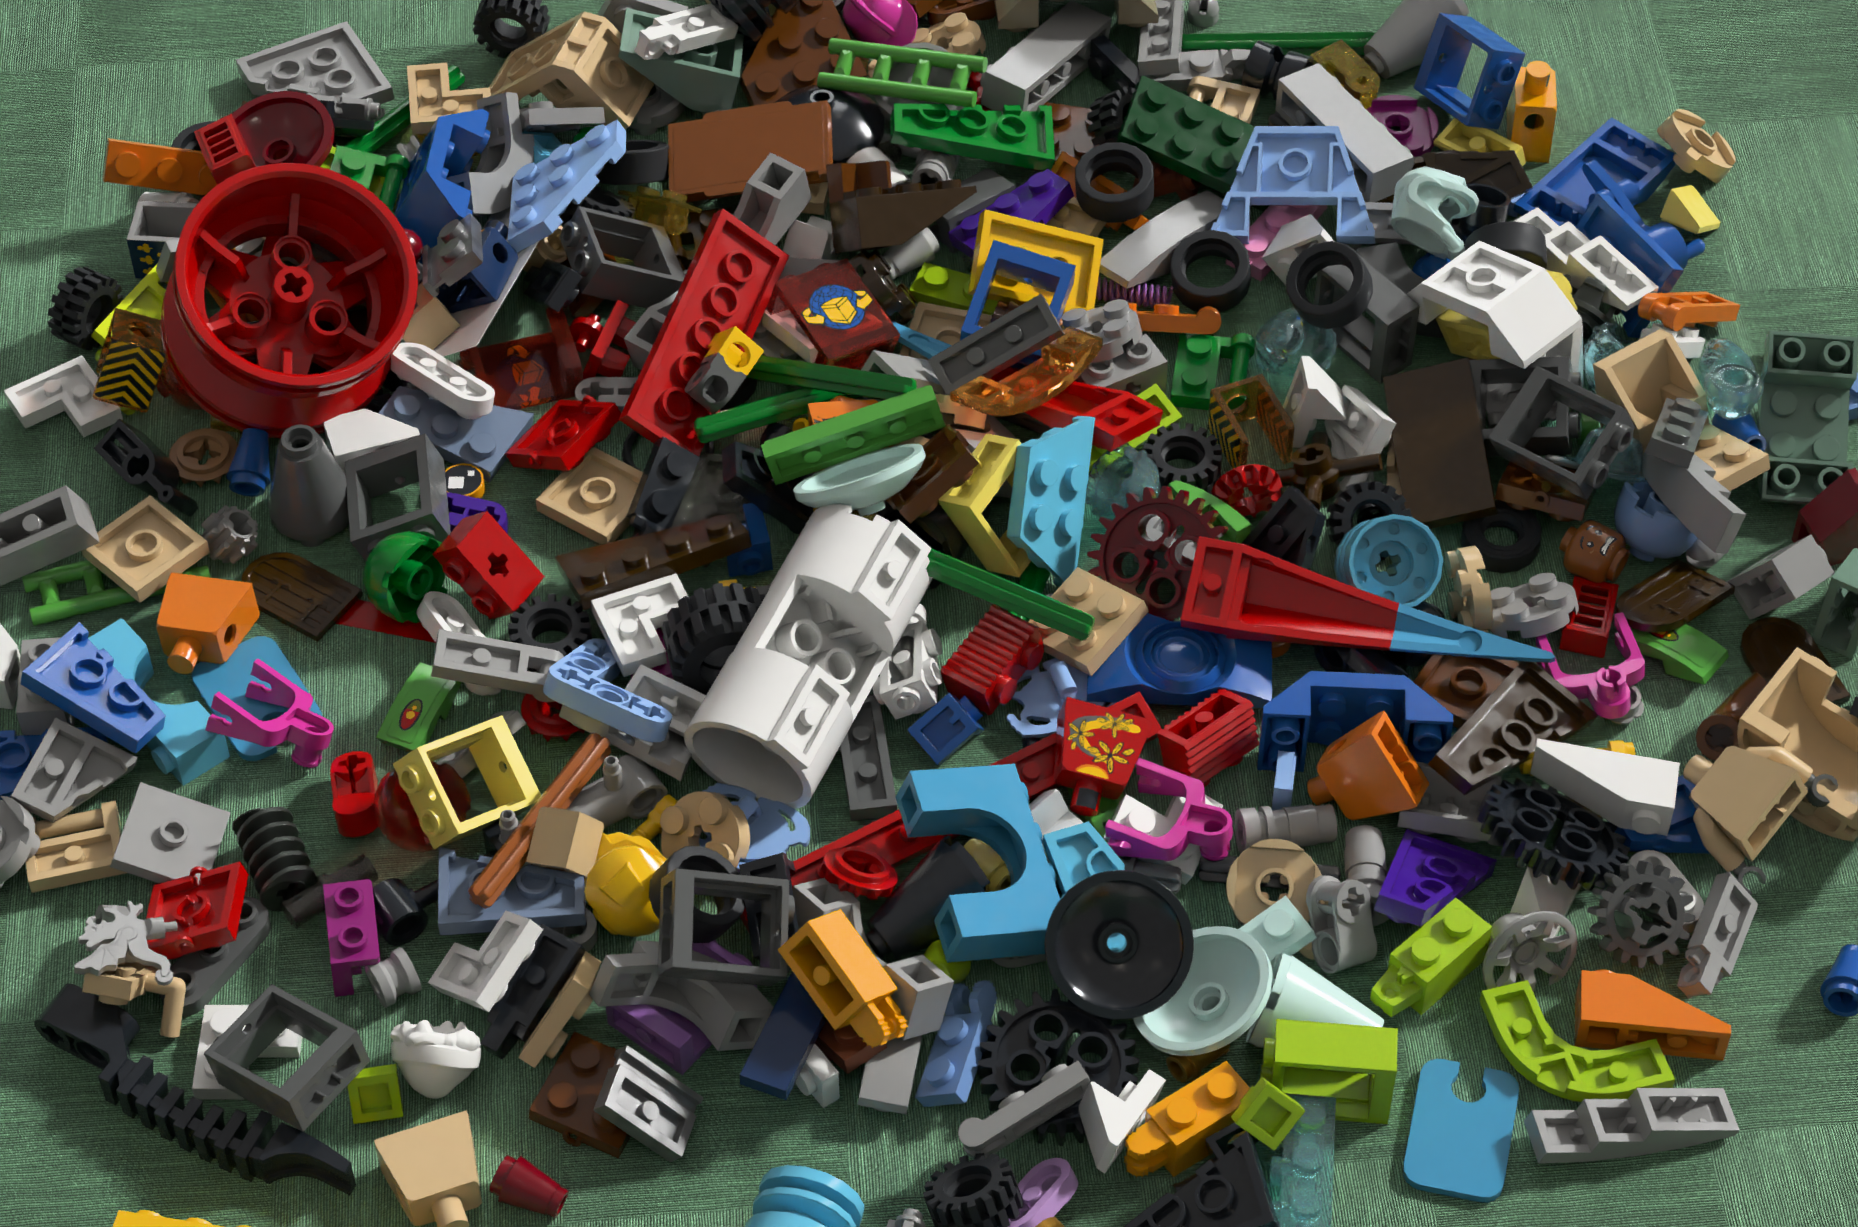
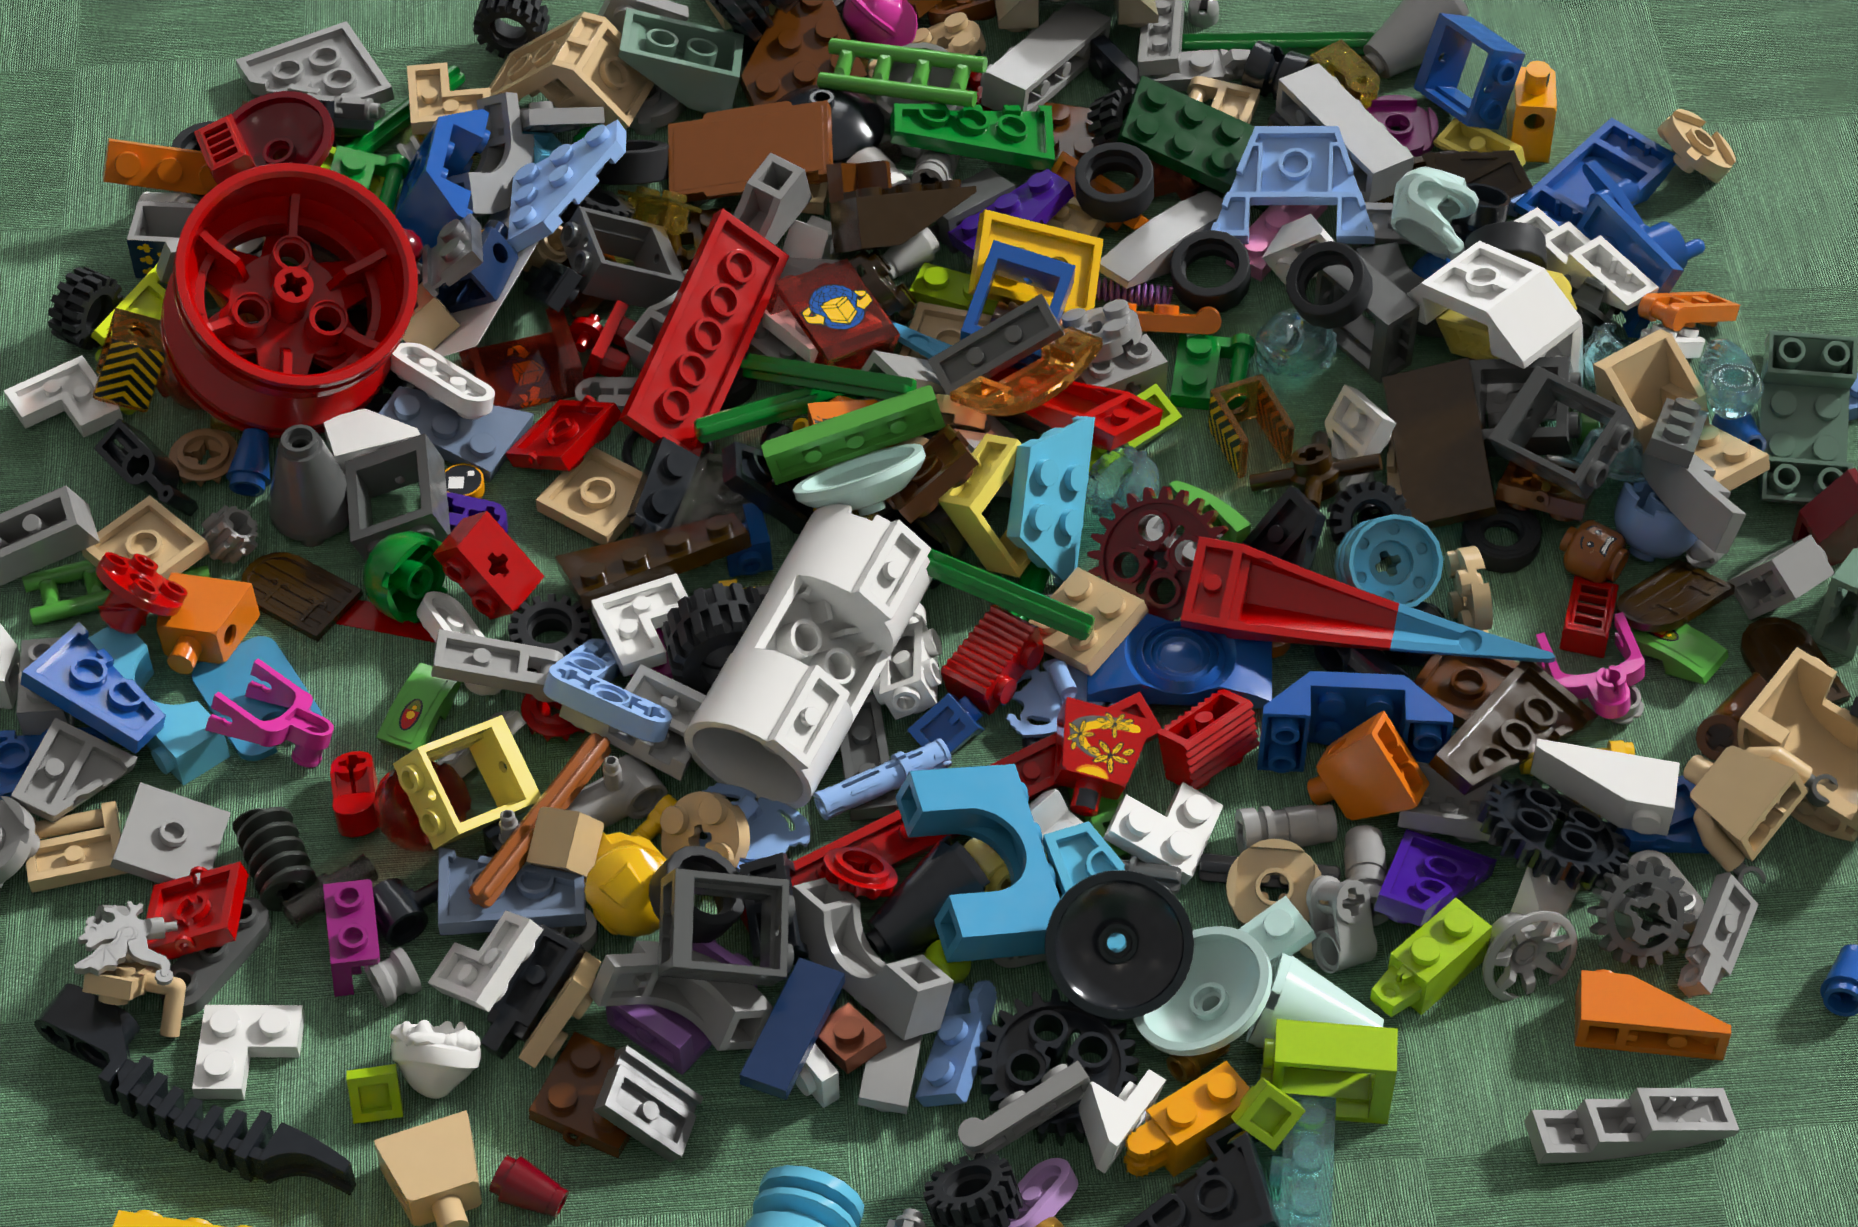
dark grey window [204,984,370,1132] -> none
white hinge [634,3,738,60] -> none
leg [685,326,764,414] -> none
light orange hinge [778,909,908,1048] -> none
dark pink piece [1105,757,1233,861] -> none
black tyre [1142,423,1222,497] -> none
red gear [1211,464,1283,519] -> none
light blue tile [1272,750,1297,810] -> none
white slope [1283,356,1347,448] -> none
dark azure piece [1403,1059,1519,1203] -> none
lime plate [1479,980,1675,1102] -> none
light grey plate [1490,573,1579,638] -> none
light yellow slope [1660,185,1720,234] -> none
none -> red plate [96,552,188,634]
none -> light blue pin [814,738,952,821]

